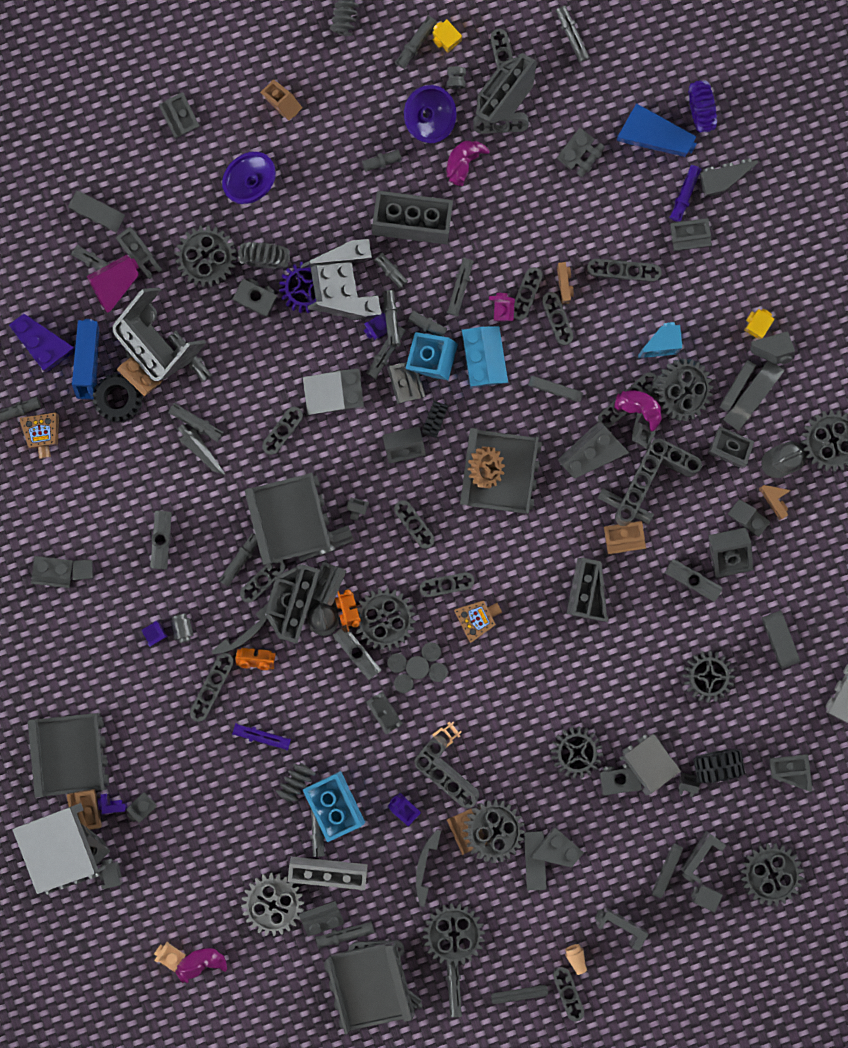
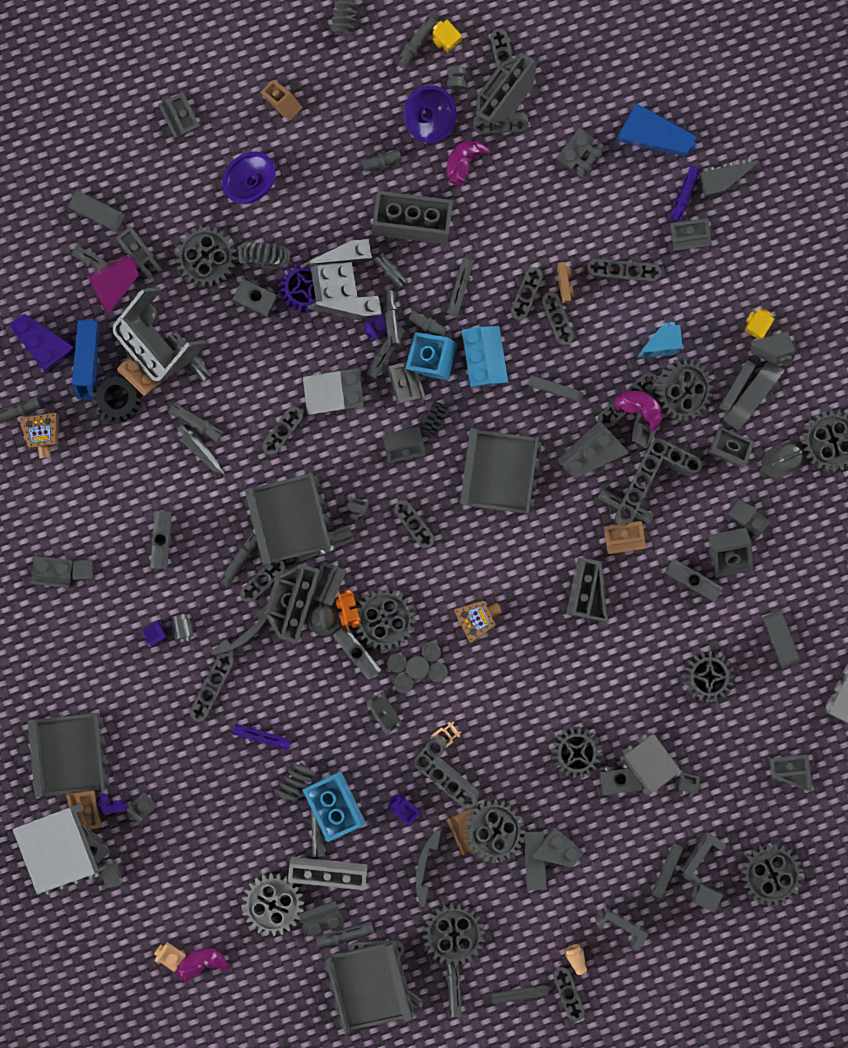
orange hinge [235,648,276,670] -> none
dark grey beam [420,572,474,597] -> none
medium nougat gear [468,446,505,488] -> none
magenta bracket [489,293,515,322] -> none
dark grey pin [555,5,590,63] -> none
dark purple gear [688,80,717,133] -> none
black tyre [693,749,745,783] -> none
medium nougat slope [759,485,790,520] -> none

